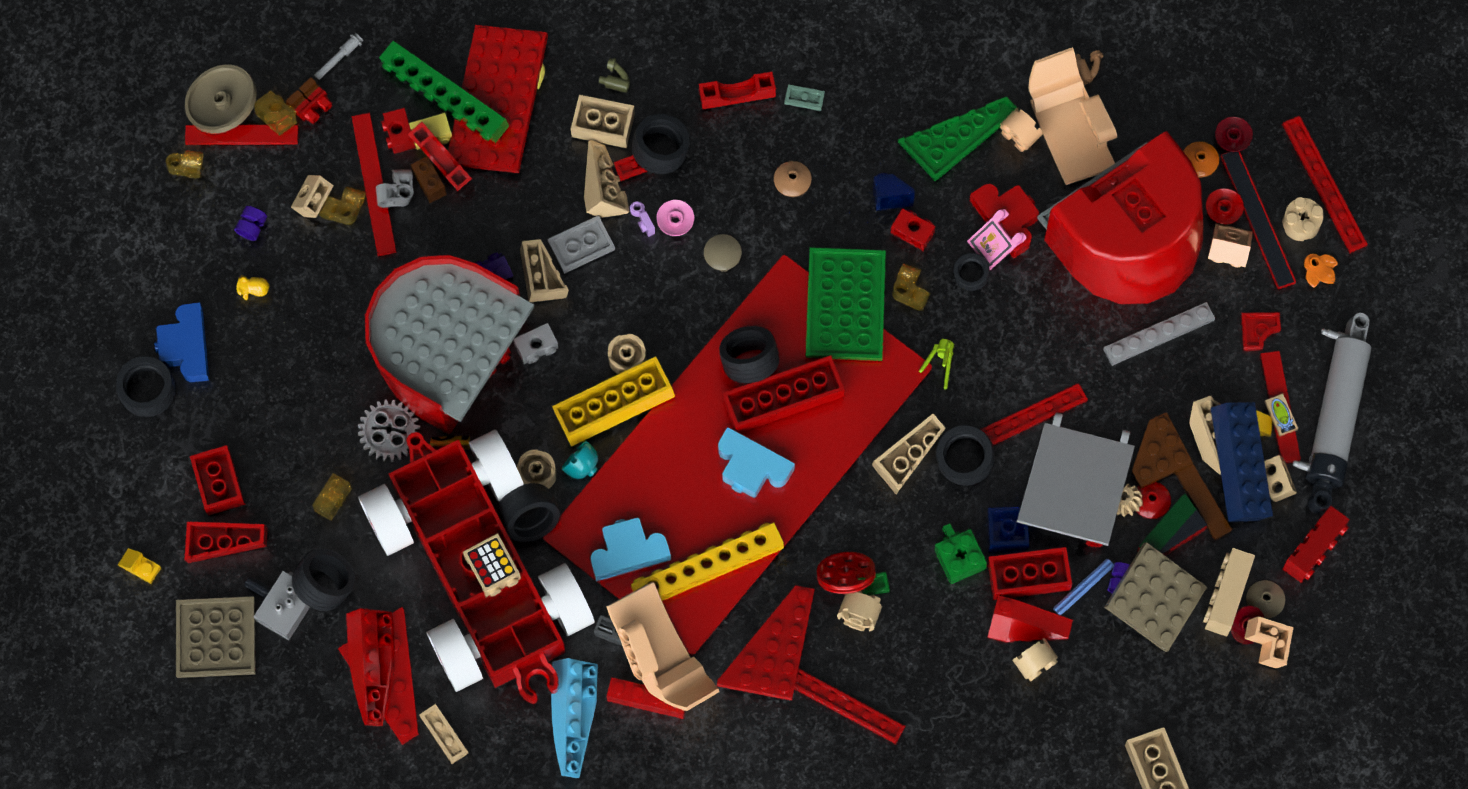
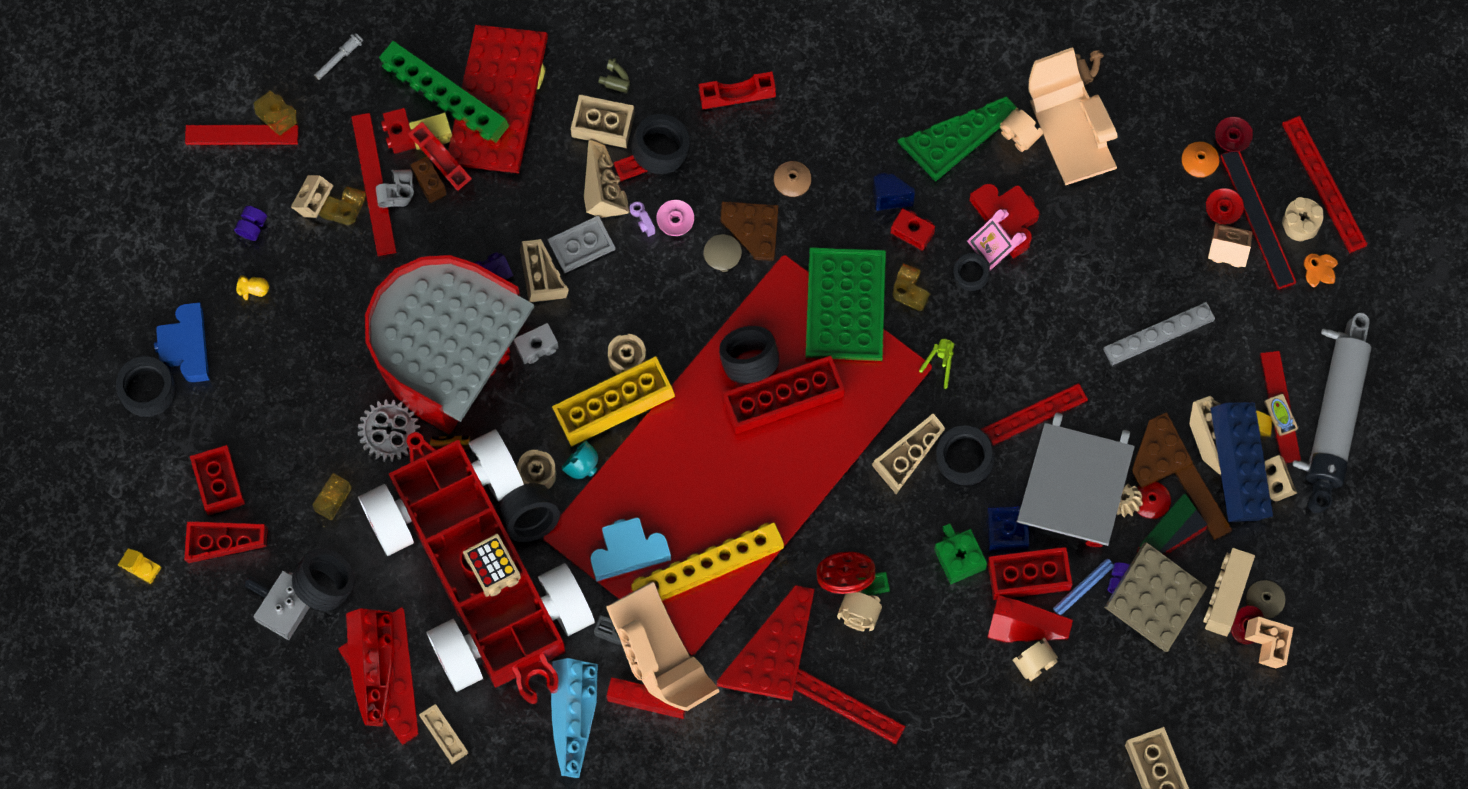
clear yellow piece [166,150,203,178] -> none
dark tan plate [176,596,256,678] -> none
dark tan dish [185,65,257,134] -> none
red hips [286,77,332,124] -> none
medium azure brick [718,427,795,498] -> none
sand green plate [785,84,825,111] -> none
red piece [1037,131,1203,304] -> none
red tile [1241,312,1281,351] -> none
red wedge [1283,506,1350,583] -> none
none -> reddish brown plate [721,202,778,261]

